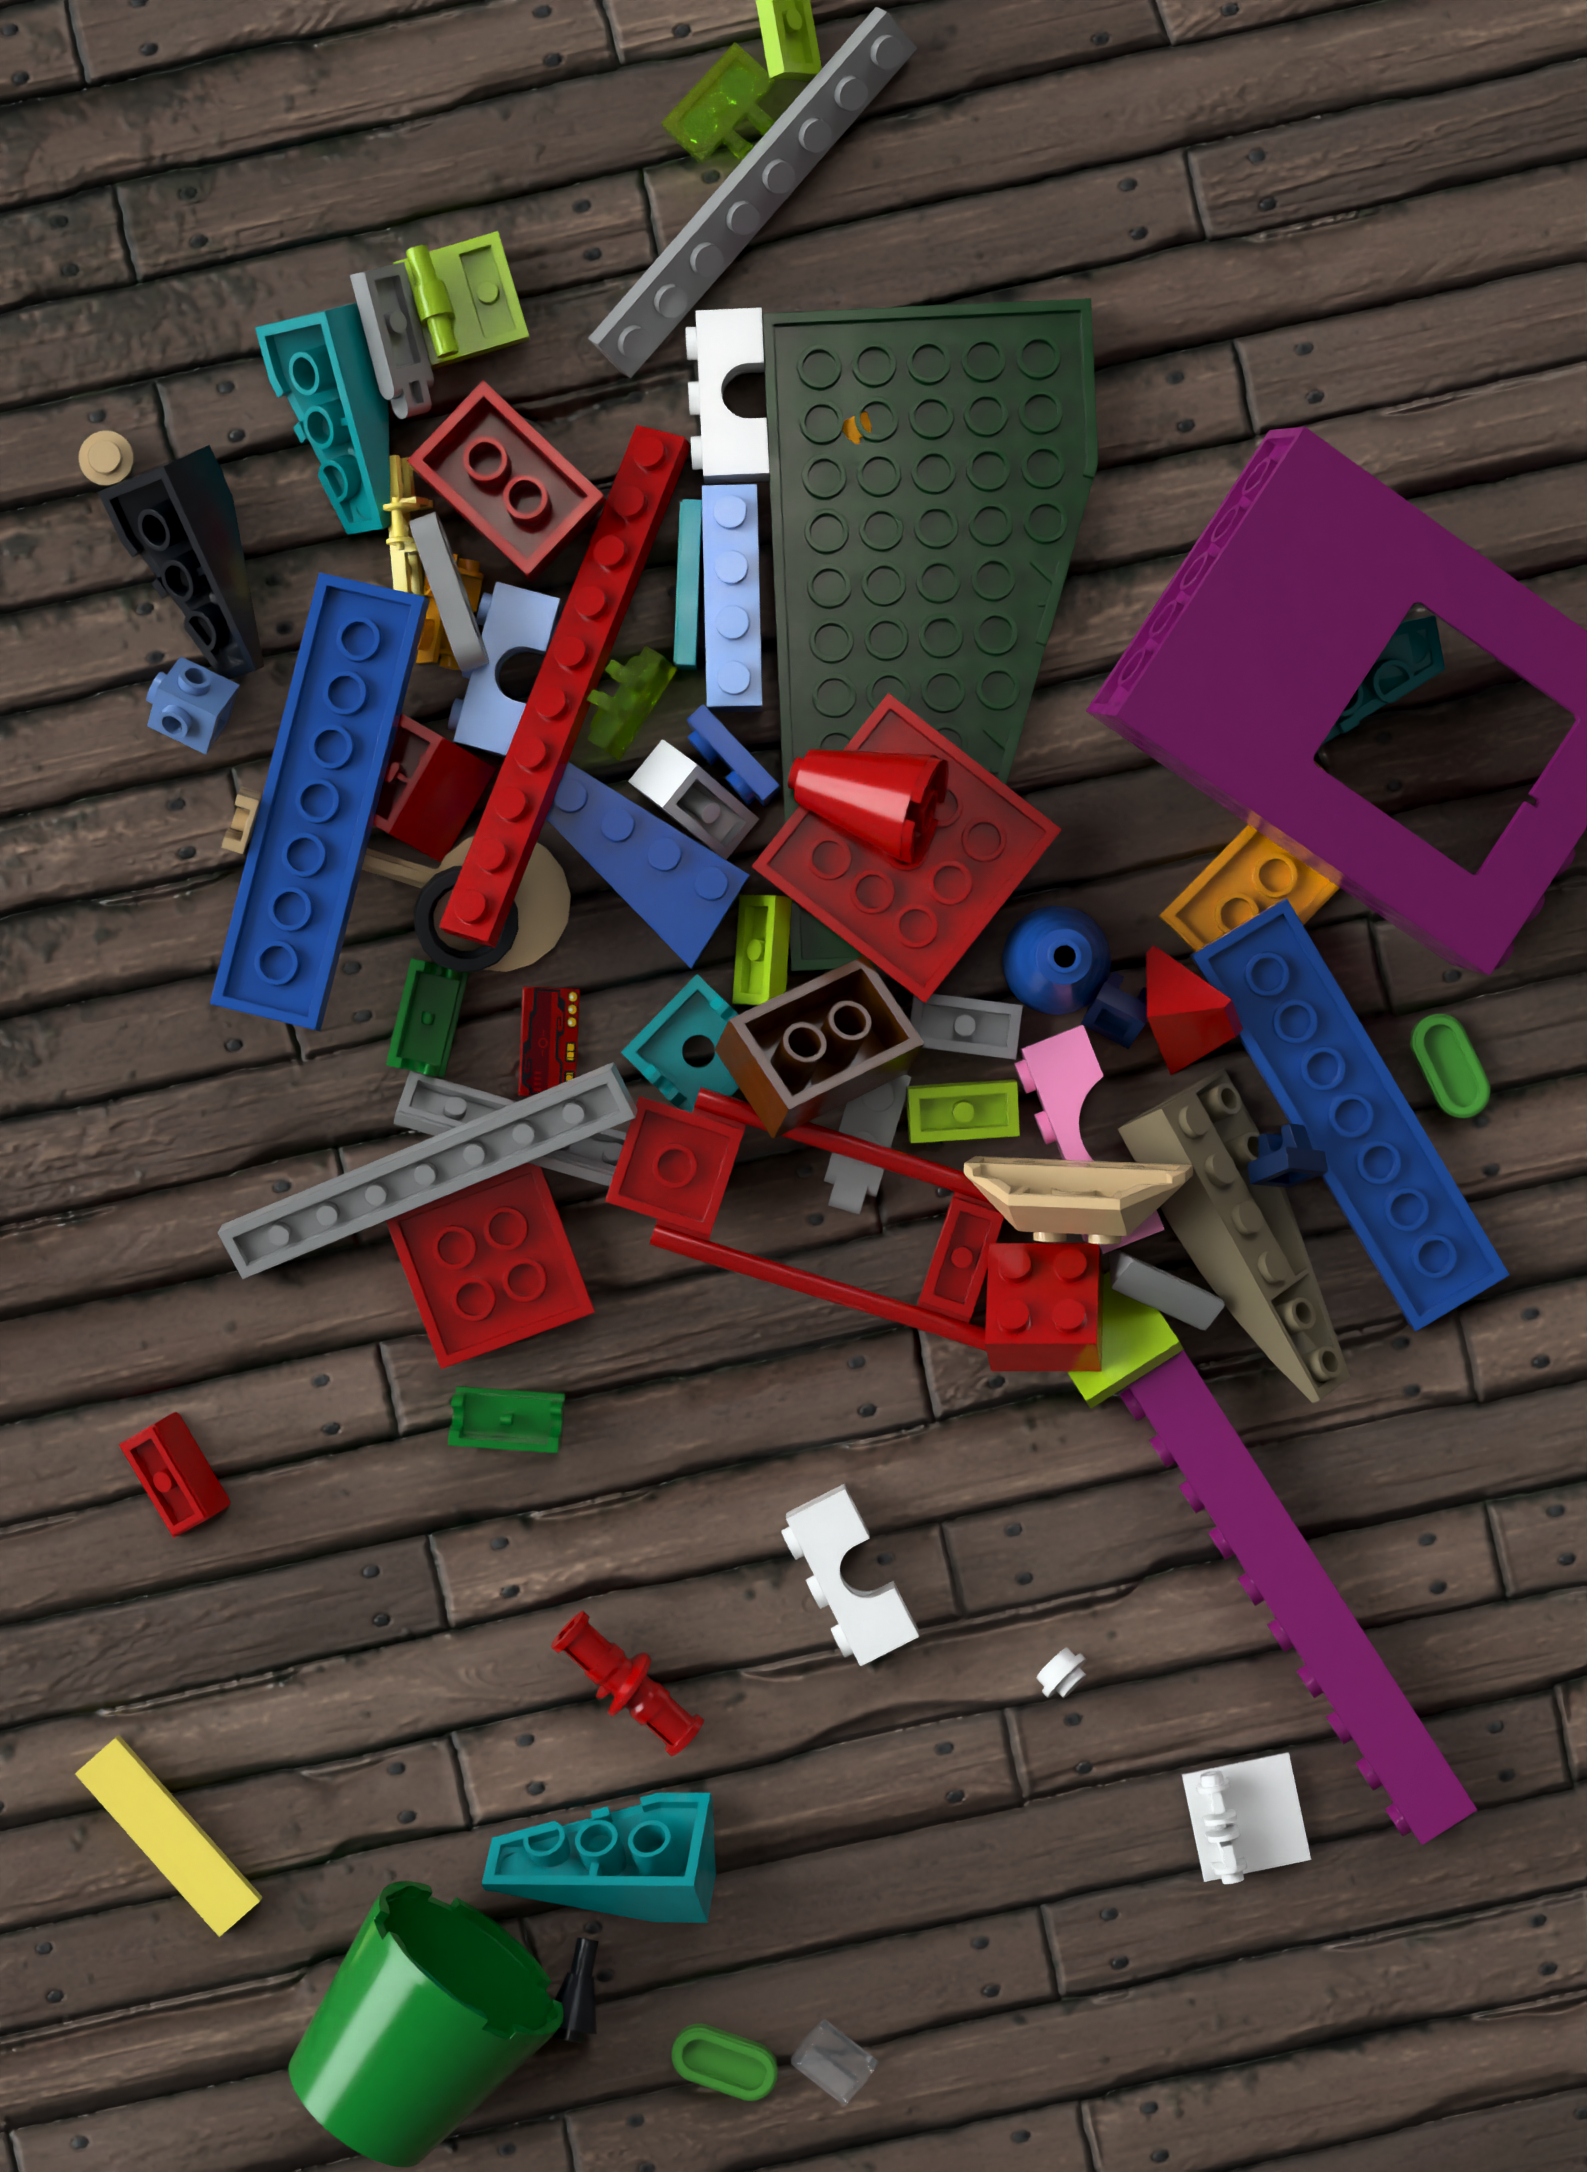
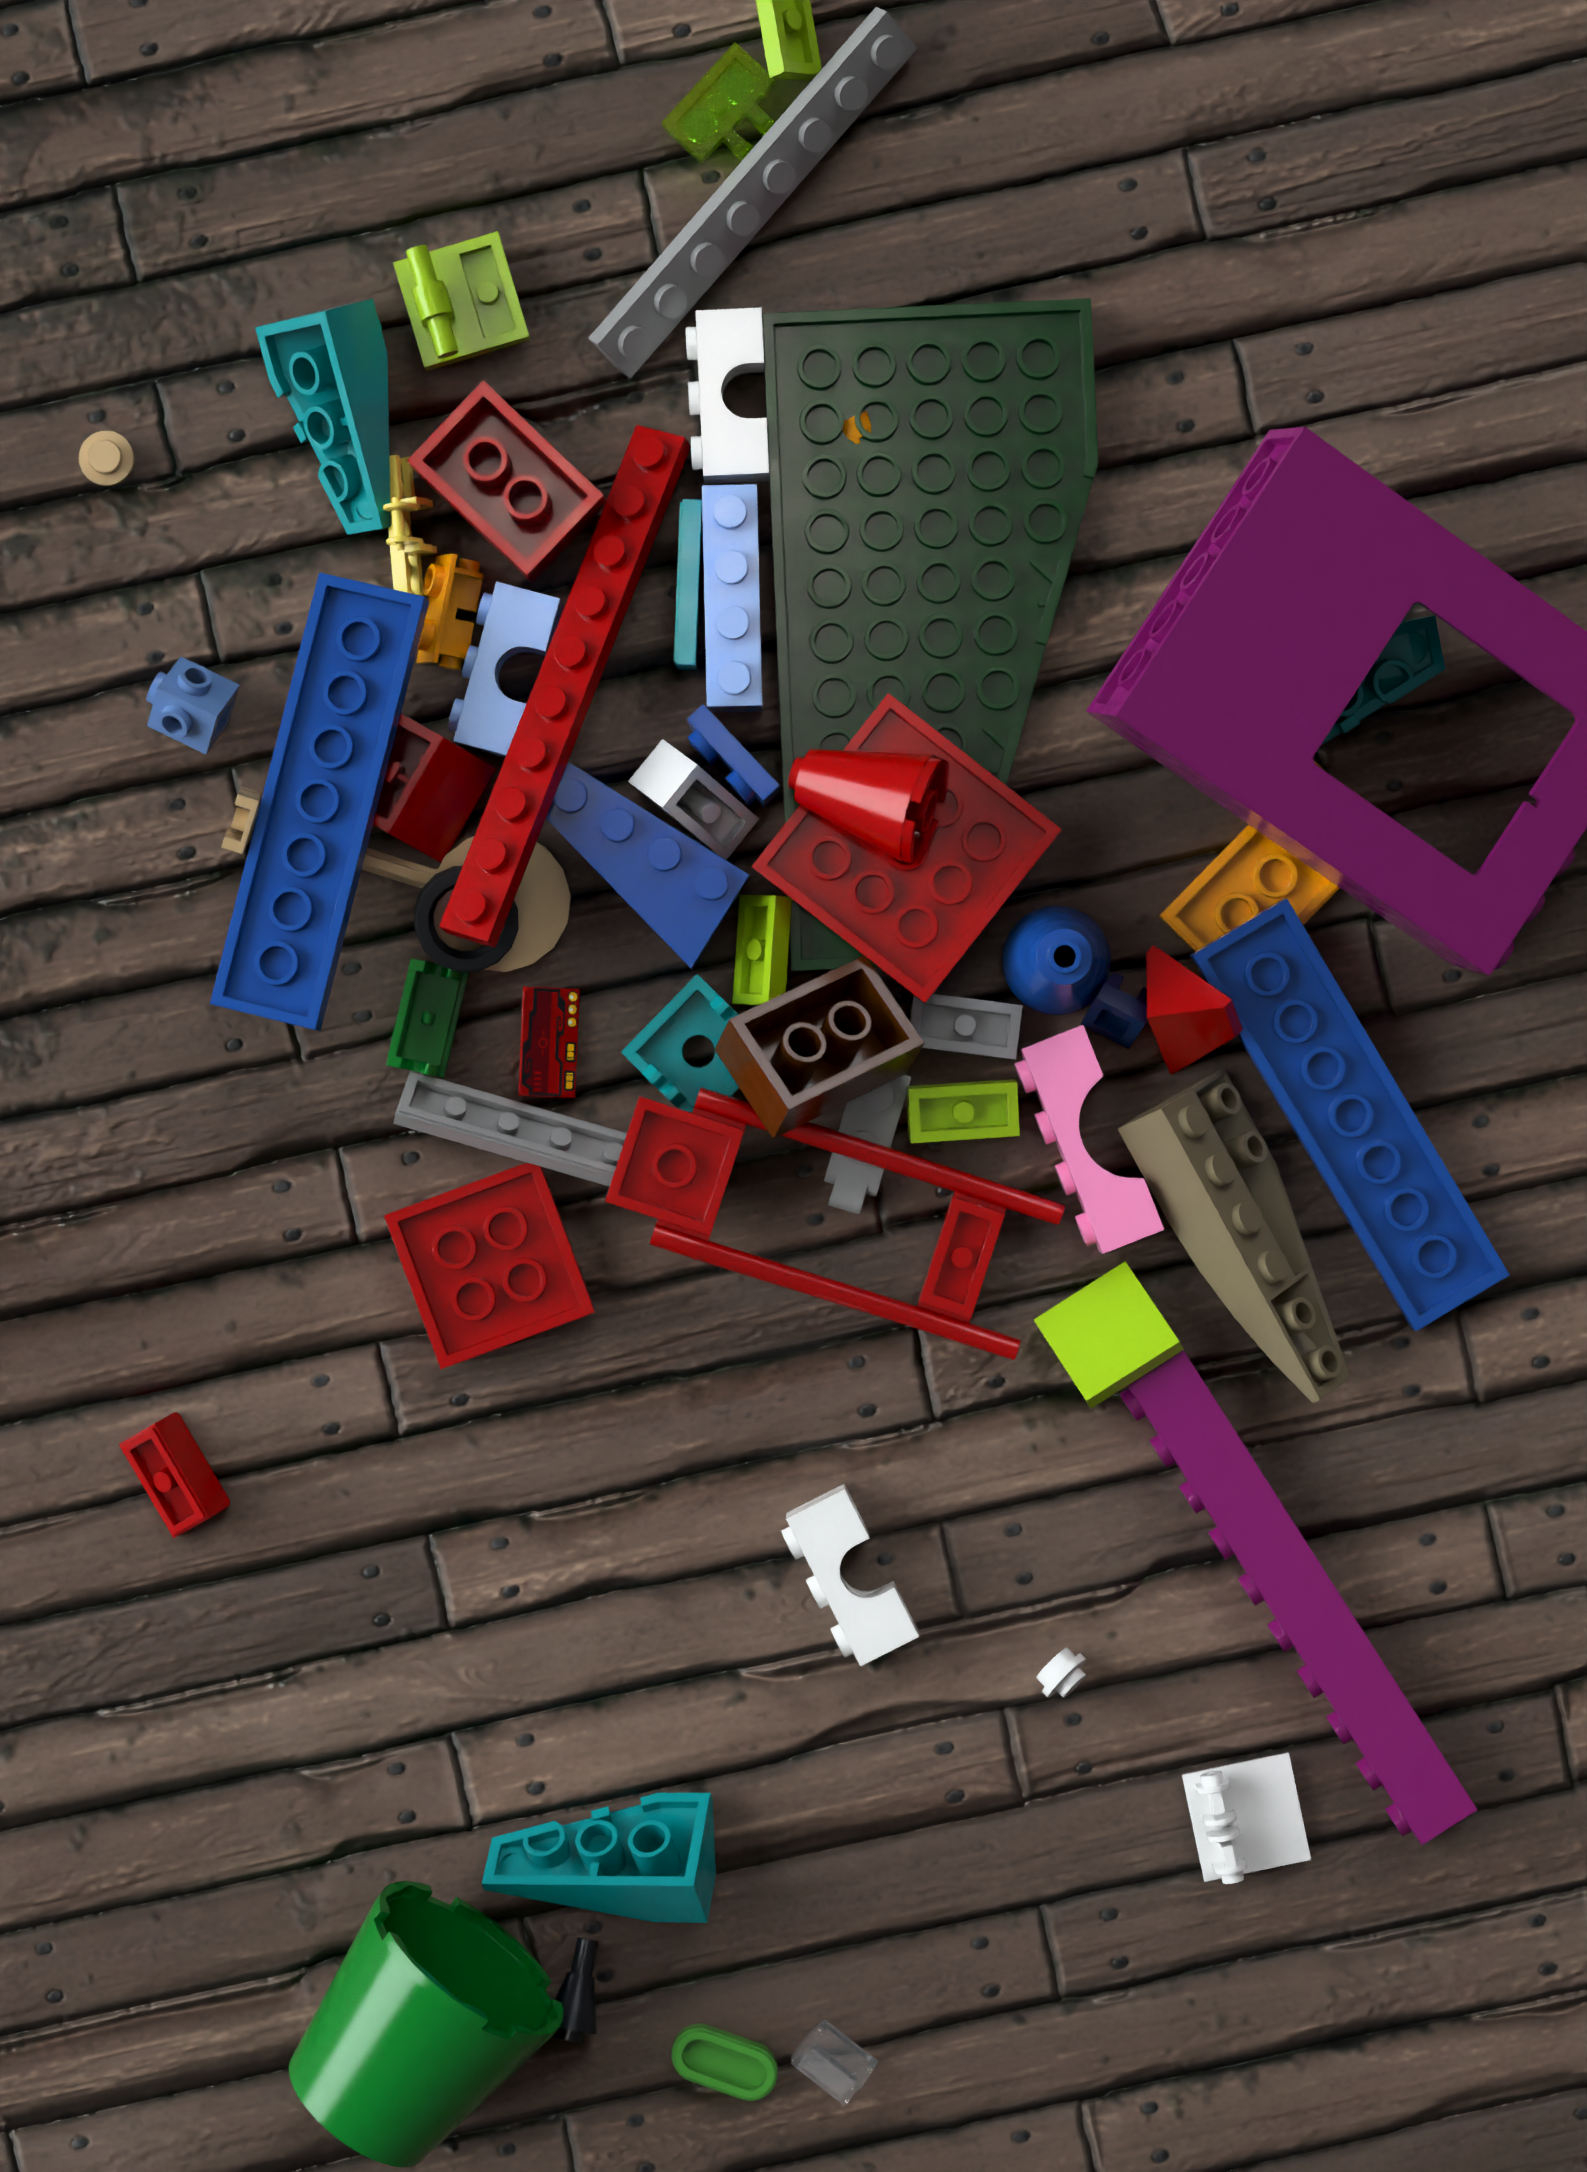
light yellow tile [75,1735,263,1937] -> none
black wedge [98,445,264,679] -> none
light grey plate [218,1062,638,1279] -> none
light grey hinge [350,262,434,419] -> none
light grey beam [409,512,489,672] -> none
green hinge [448,1386,565,1453] -> none
red piece [550,1611,704,1756] -> none
clear neon green hinge [587,645,677,762] -> none
tan wedge [964,1156,1193,1245] -> none
red brick [985,1243,1104,1371] -> none
light grey slope [1109,1249,1225,1331] -> none
dark blue tile [1247,1123,1328,1188] -> none
bright green tile [1410,1014,1490,1118] -> none

